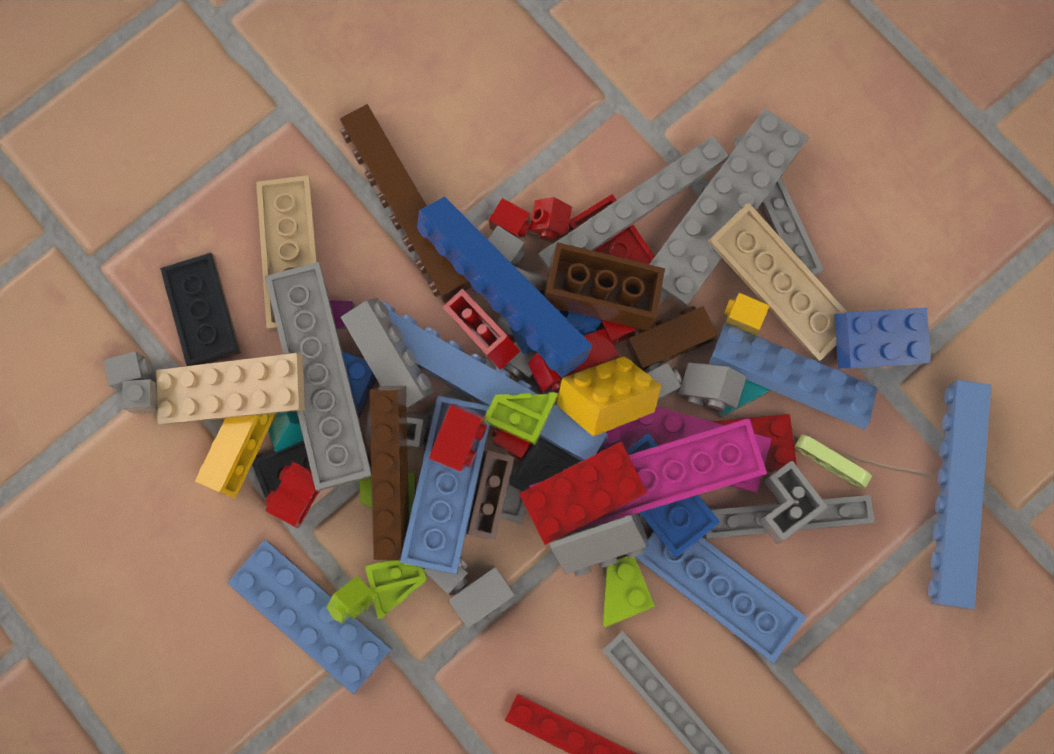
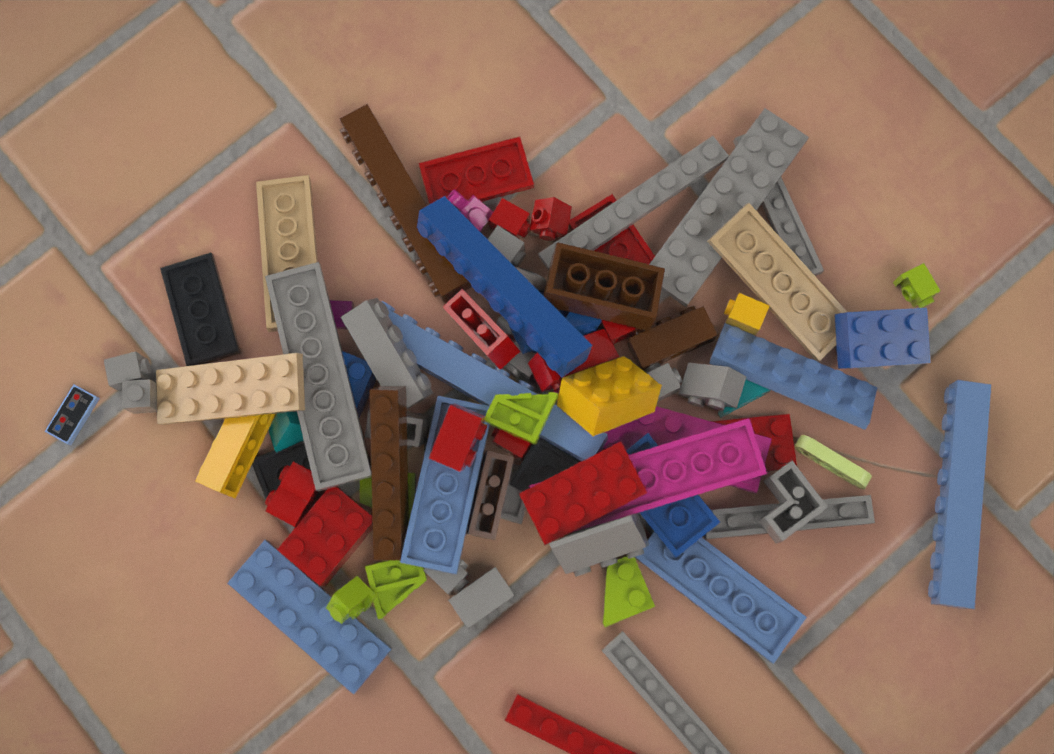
none -> tile [44,384,100,445]
none -> red brick [277,486,373,587]
none -> red plate [418,136,534,208]
none -> dark pink plate [447,190,494,231]
none -> lime brick [893,263,940,308]

